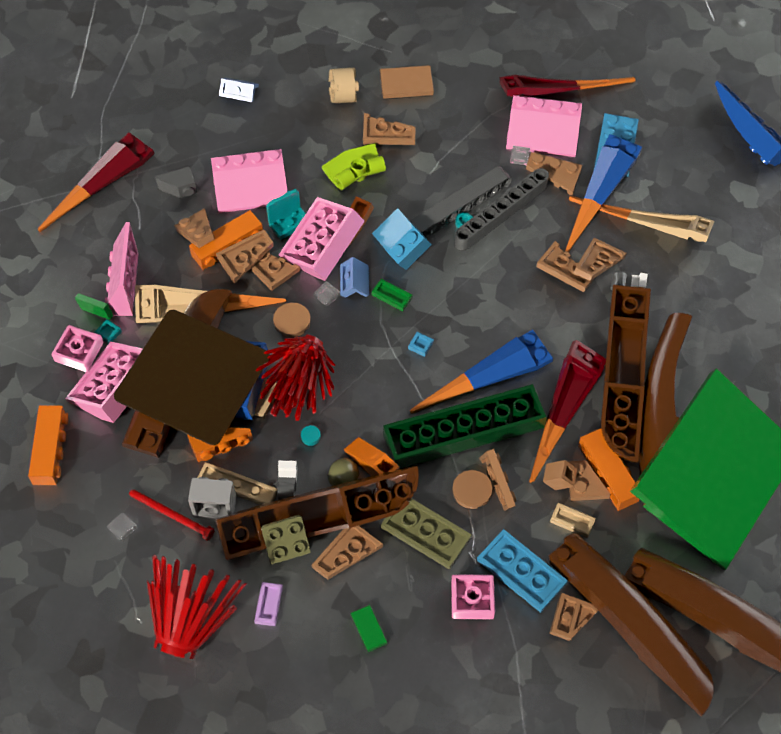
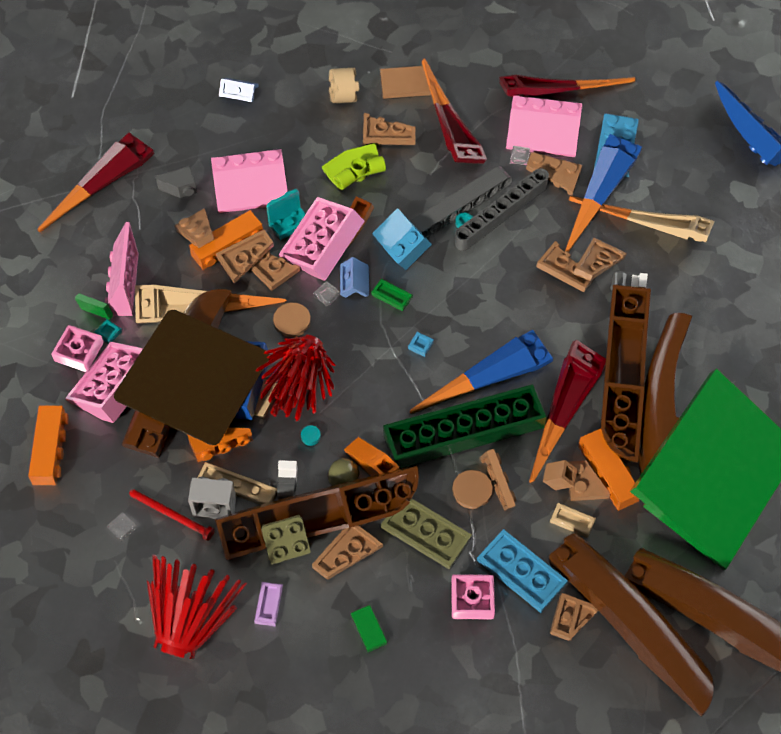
none -> dark red plate [422,58,487,164]

